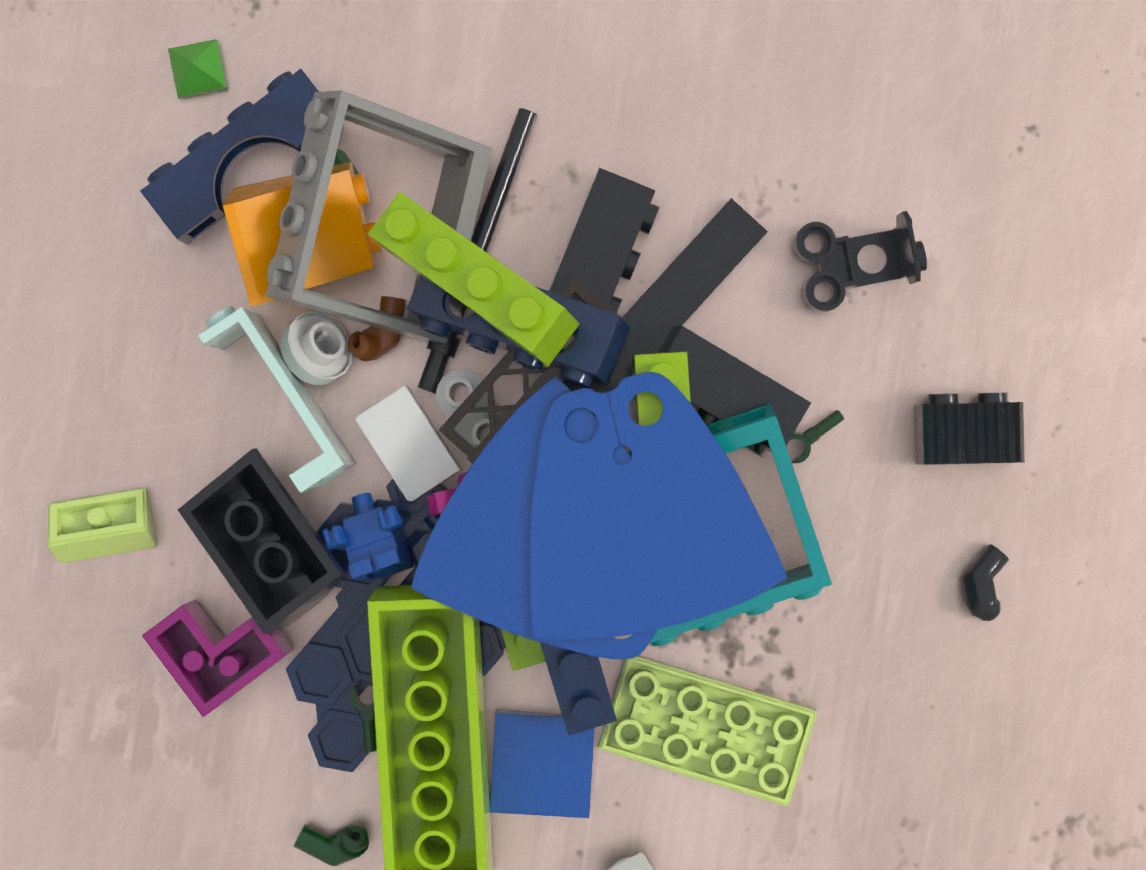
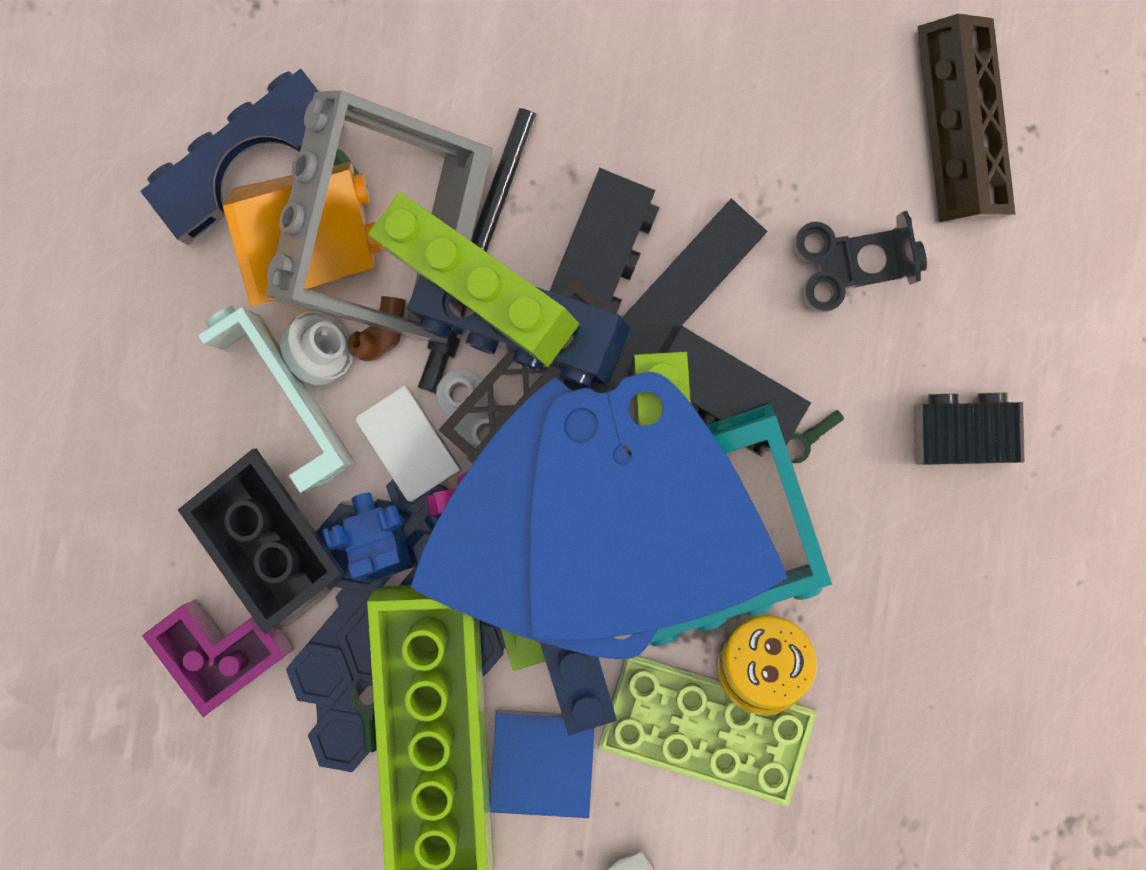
yellowish green slope [48,488,156,563] -> none
bright green slope [168,39,227,99] -> none
dark green arm [293,824,369,866] -> none
black arm [962,544,1009,621] -> none
none -> yellow head [718,615,817,715]
none -> dark brown fence [918,13,1016,223]

